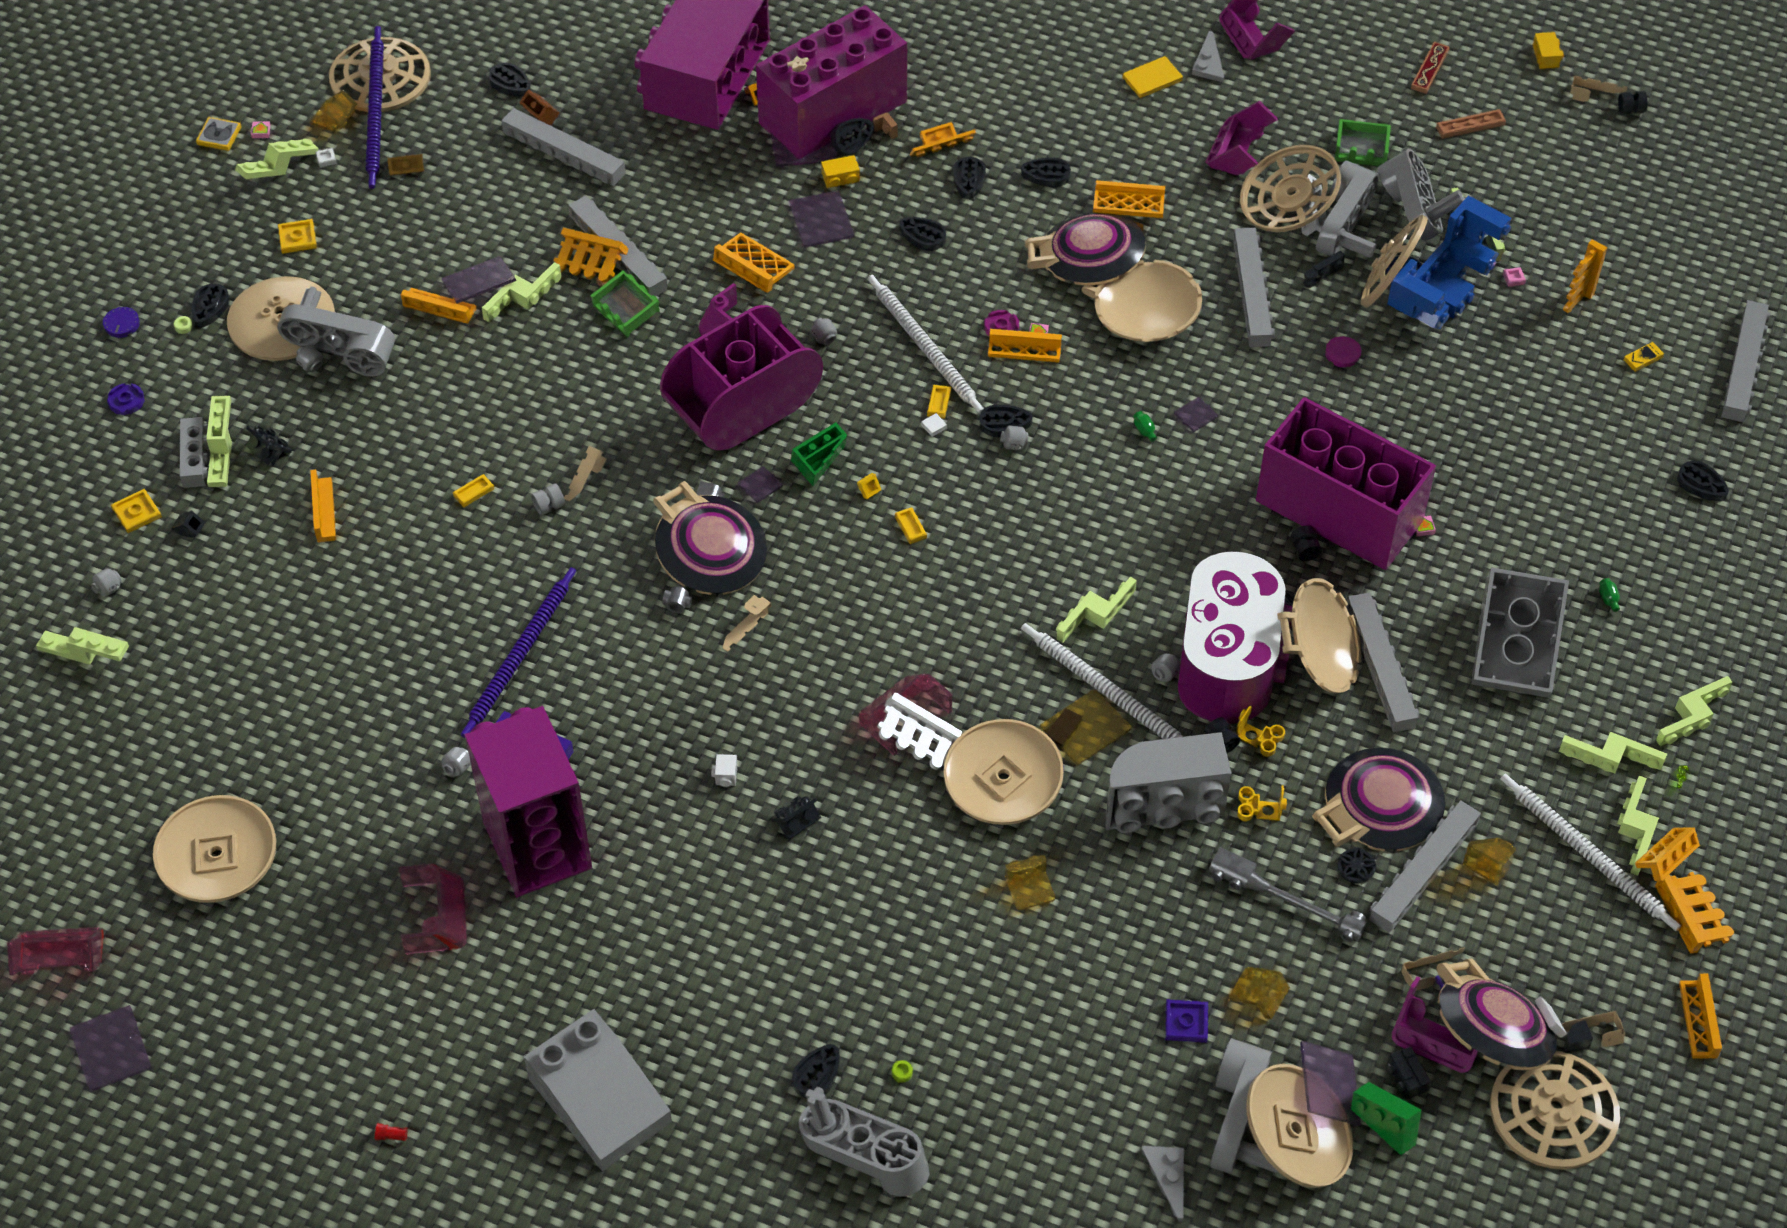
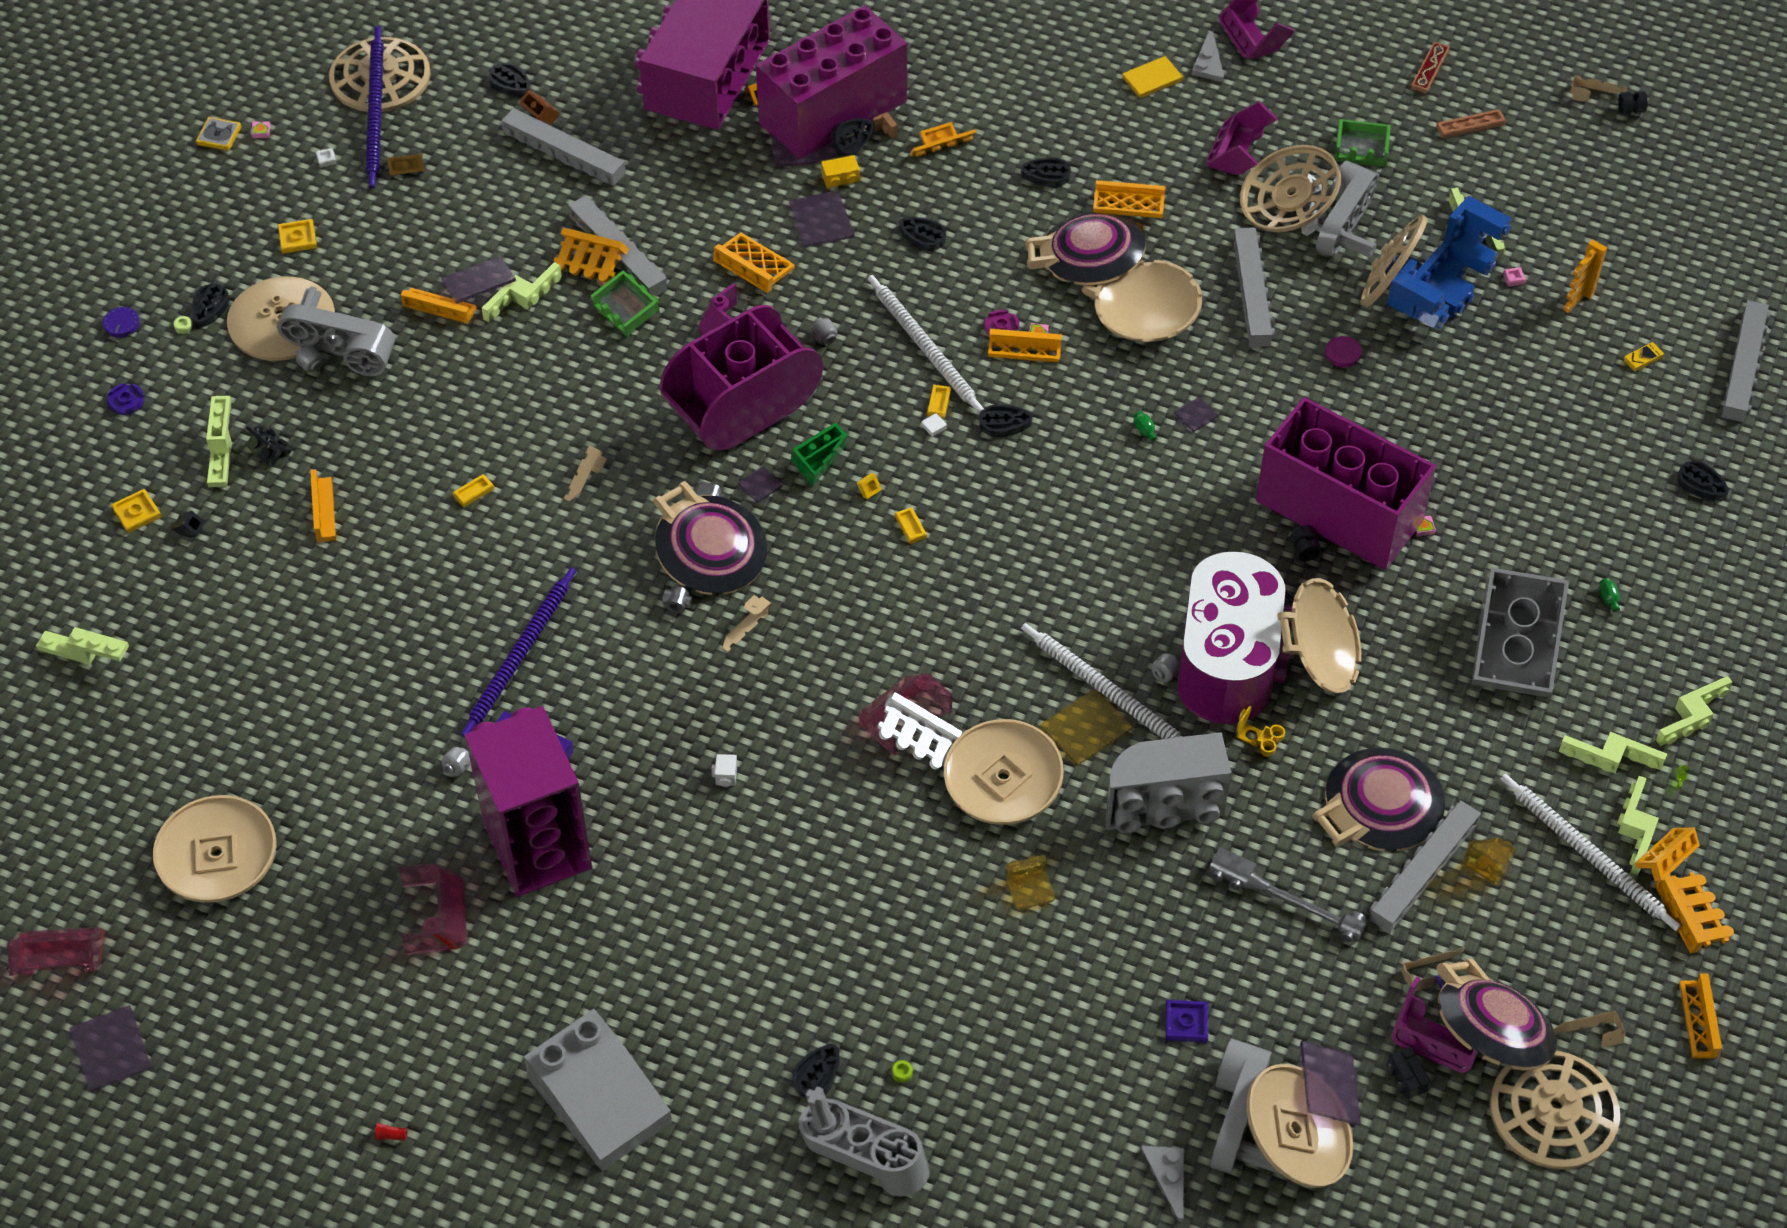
light grey head [91,568,122,597] -> none
light grey brick [180,417,209,488] -> none
yellowish green bracket [235,139,318,179] -> none
clear yellow slope [309,90,358,132] -> none
light grey wheel [531,483,565,516] -> none
black bracket [770,796,822,839] -> none
tan plate [787,57,809,72] -> none
black piece [953,157,986,199] -> none
light grey head [1000,426,1028,451] -> none
dark brown tile [1047,708,1082,748] -> none
yellowish green bracket [1056,577,1137,643] -> none
black wheel [1204,717,1241,753] -> none
clear yellow bracket [1229,967,1290,1020] -> none
yellow piece [1237,785,1287,821] -> none
black hinge [1303,250,1345,288] -> none
black wheel [1337,847,1376,883] -> none
light grey brick [1346,593,1420,733] -> none
green wedge [1351,1082,1421,1155] -> none
light grey beam [1377,148,1465,241] -> none
yellow brick [1532,32,1564,69] -> none
white tile [1535,996,1567,1038] -> none
black brick [1564,1020,1593,1053] -> none

